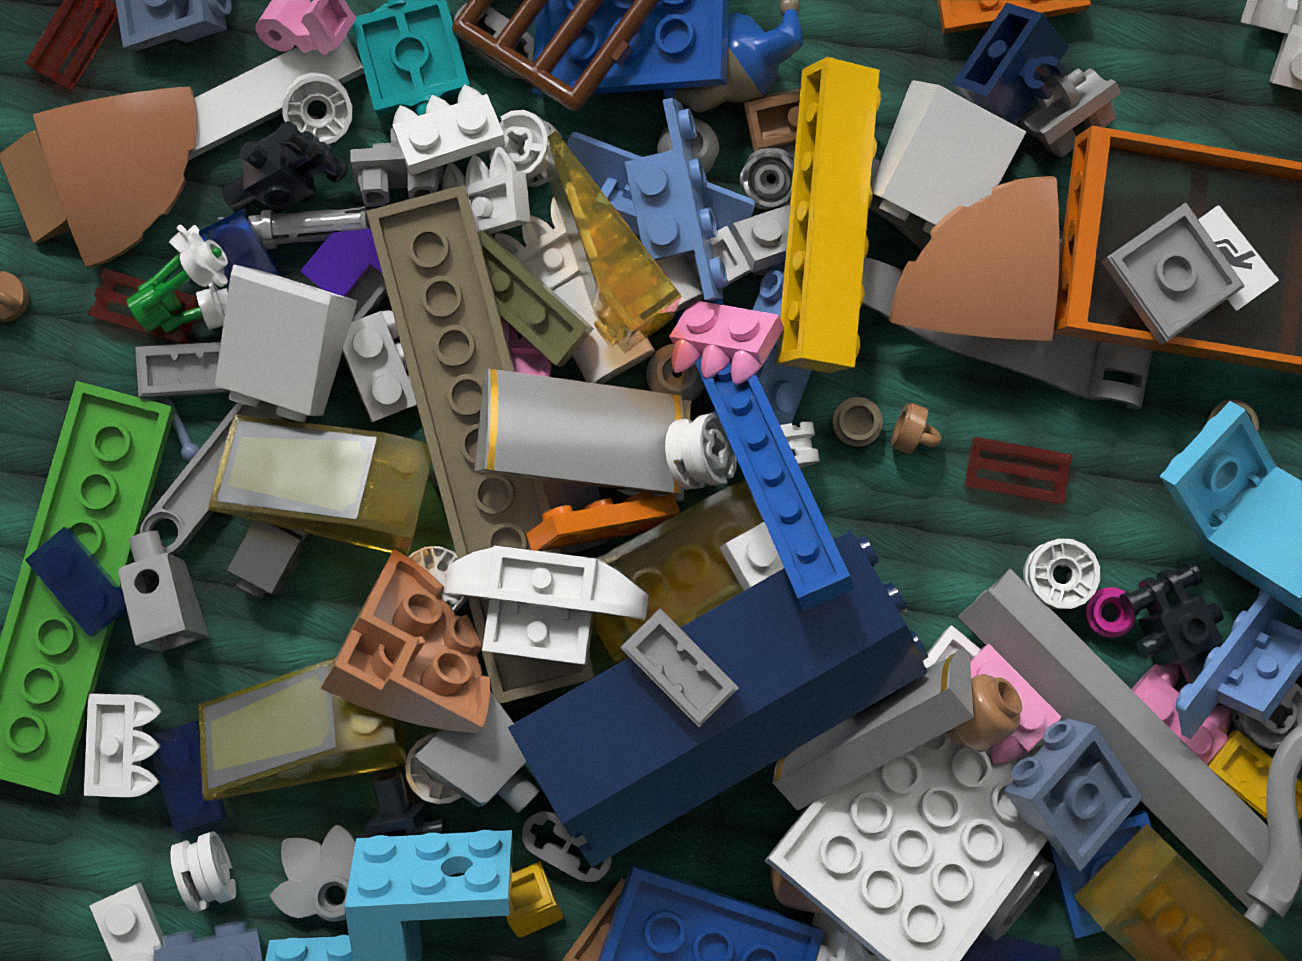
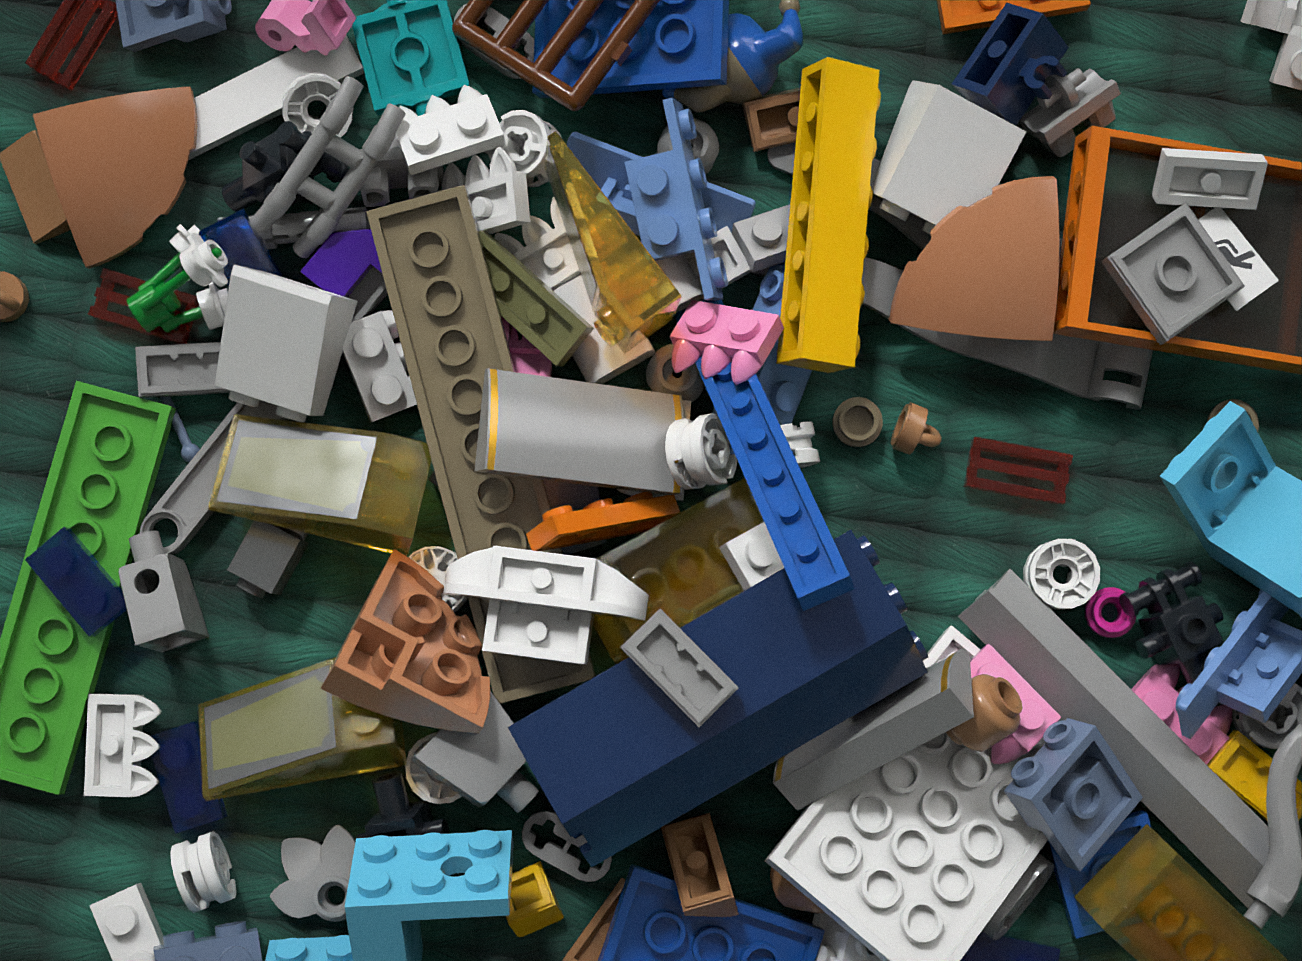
light grey plate [740,148,794,210] -> none
none -> light grey piece [250,76,406,258]
none -> medium nougat slope [661,813,739,917]
none -> white plate [1152,148,1268,210]

